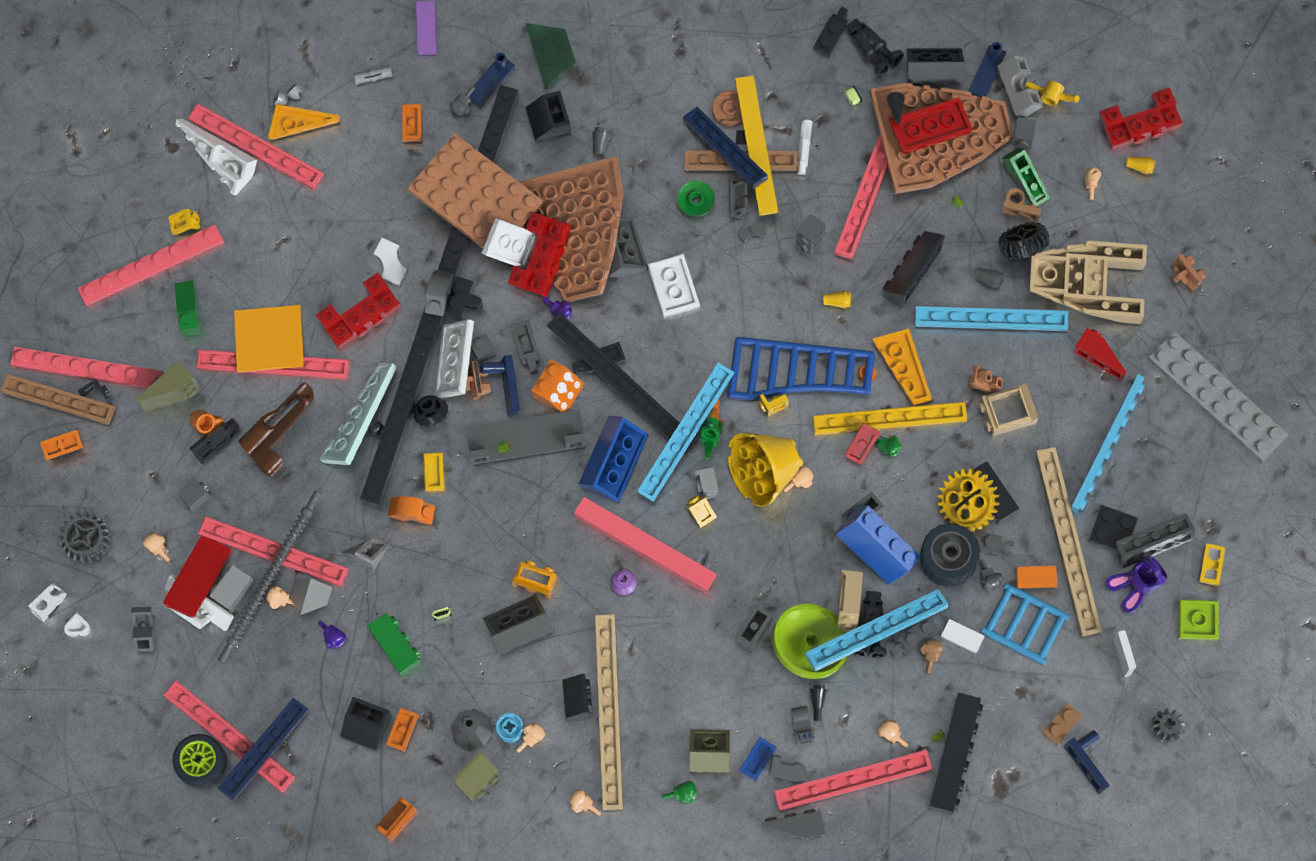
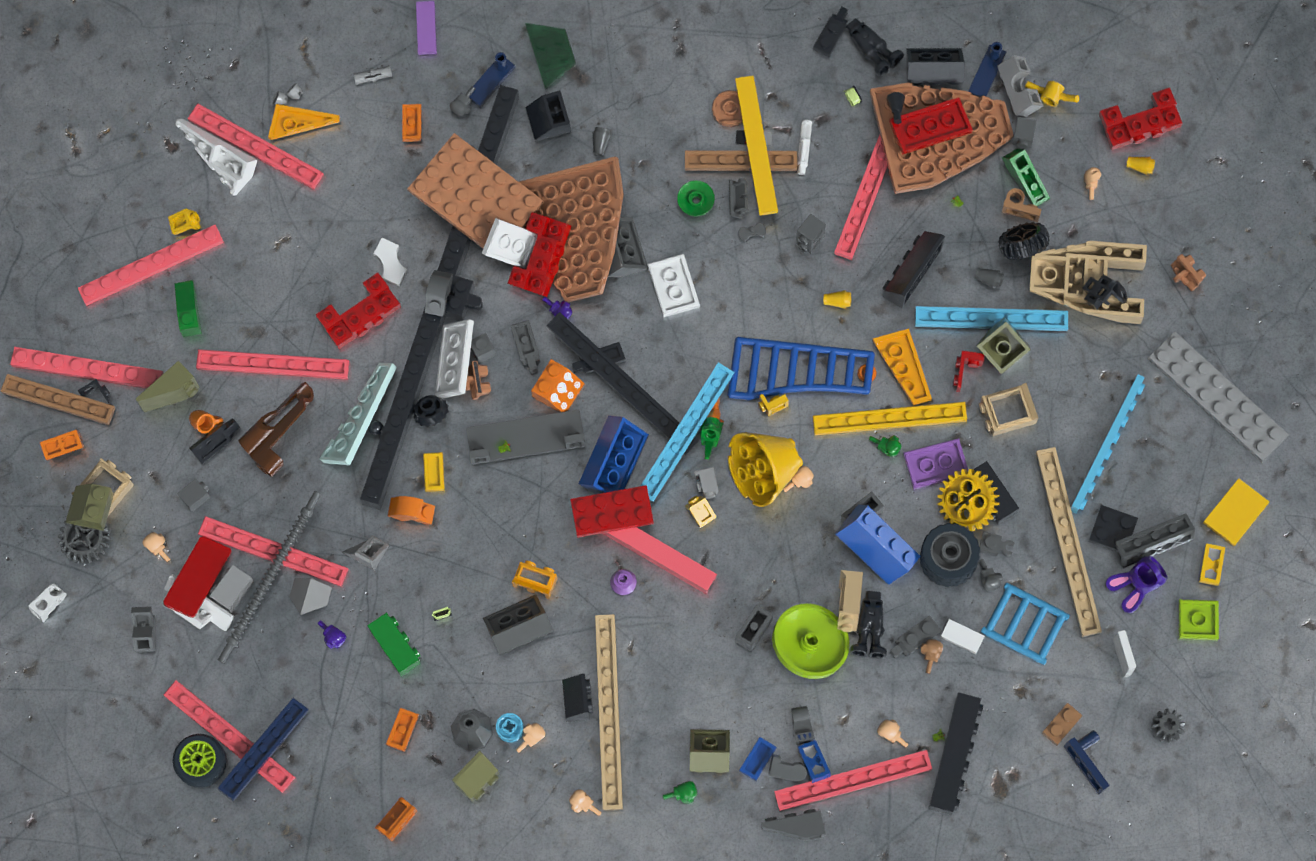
white tile [64,612,91,637] -> none
light orange piece [234,305,304,373] -> none
light nougat piece [266,586,295,609] -> none
black slope [340,697,391,751] -> none
dark blue piece [480,355,520,416] -> none
dark blue plate [683,107,768,189] -> none
medium azure plate [805,589,949,671] -> none
black cone [809,685,829,721] -> none
plate [844,423,880,465] -> none
nougat hips [969,365,1003,395] -> none
orange hinge [1015,566,1057,589] -> none
red slope [1073,328,1127,381] -> none
none -> olive slope [65,484,114,531]
none -> tan window [71,458,134,516]
none -> red plate [570,485,654,538]
none -> blue piece [798,740,831,783]
none -> medium lavender tile [903,438,969,490]
none -> red bracket [953,351,984,392]
none -> olive slope [976,317,1031,374]
none -> black piece [1082,274,1128,310]
none -> yellow tile [1203,478,1270,547]

